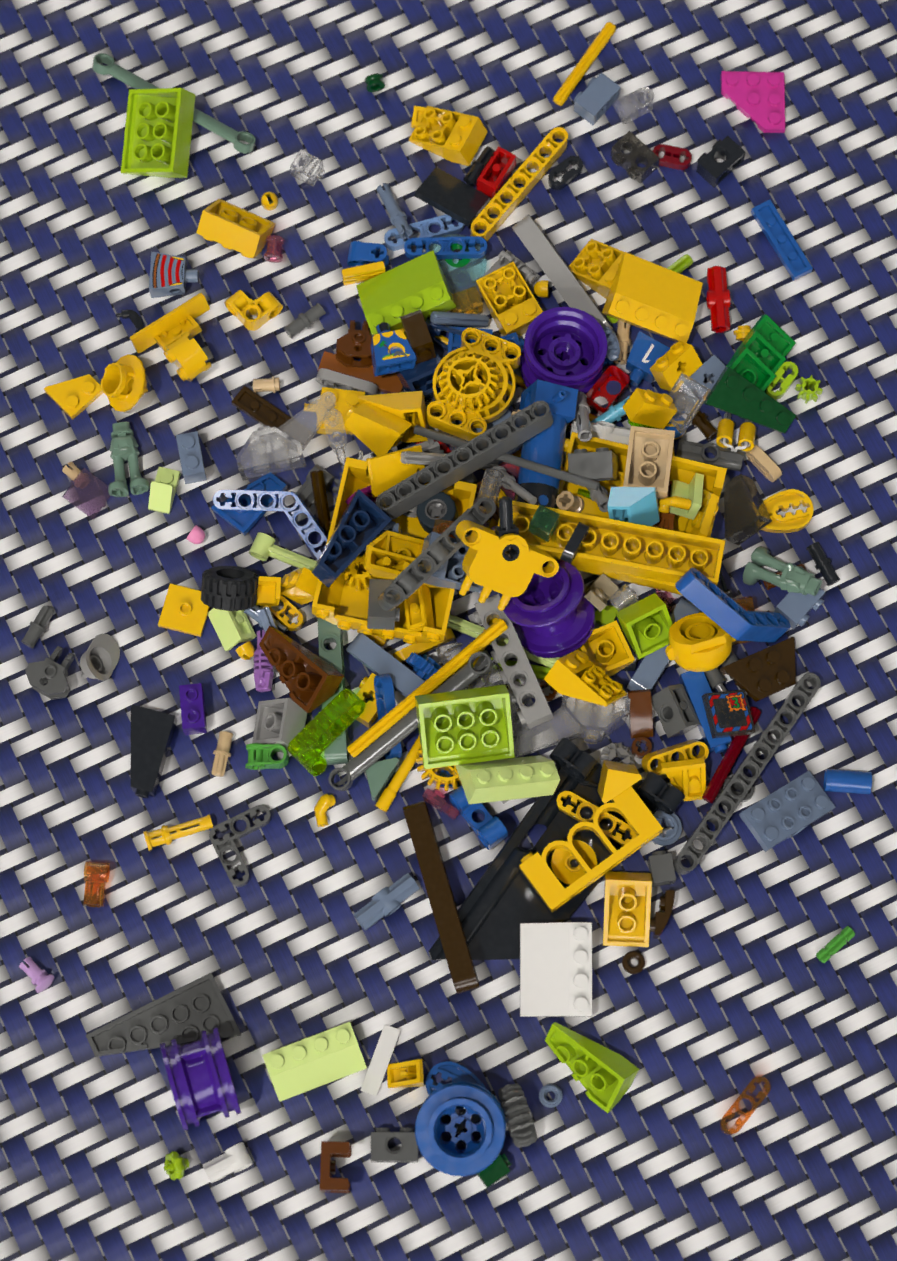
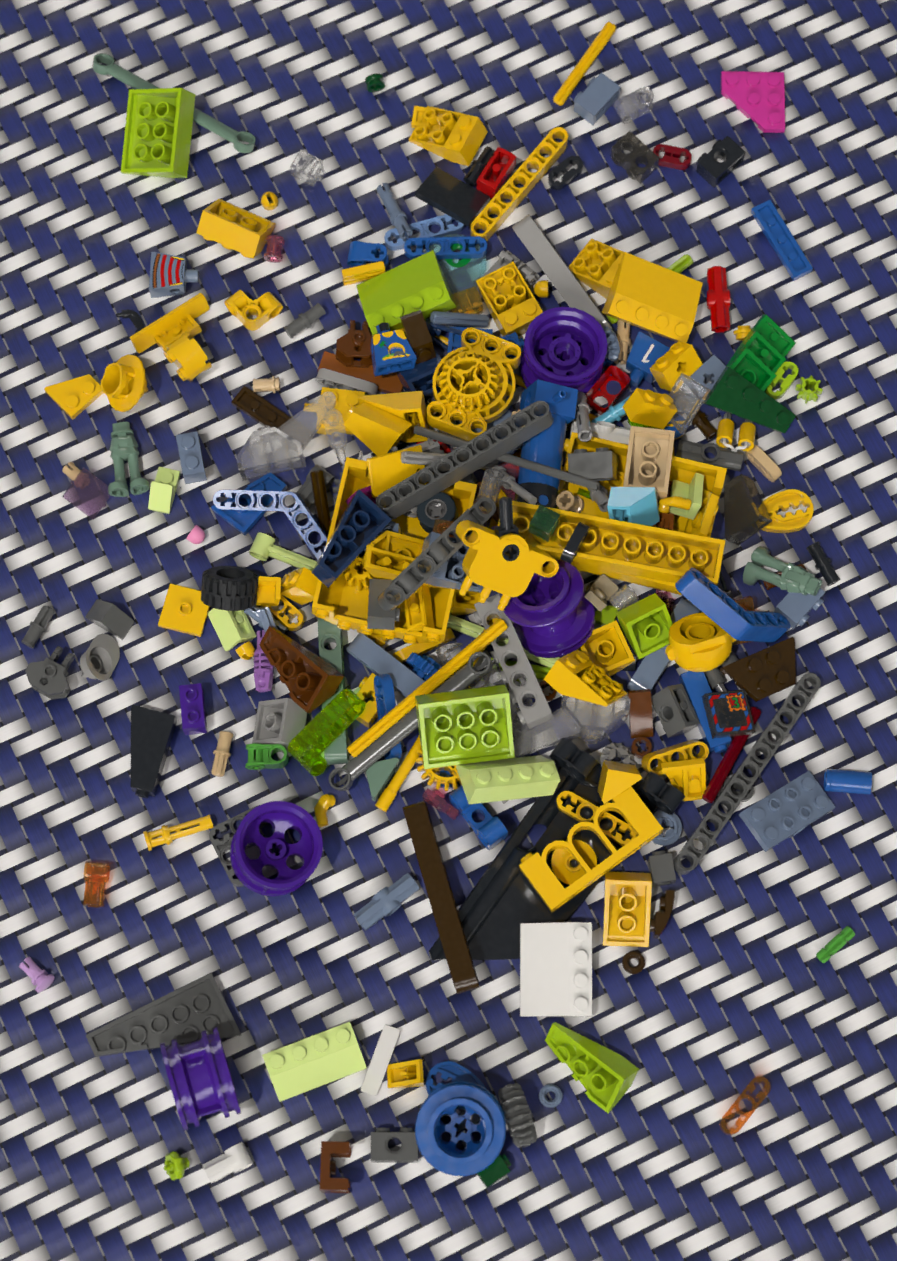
none -> dark grey slope [85,599,135,640]
none -> dark purple wheel [230,801,323,897]
none -> yellow slope [450,589,480,616]

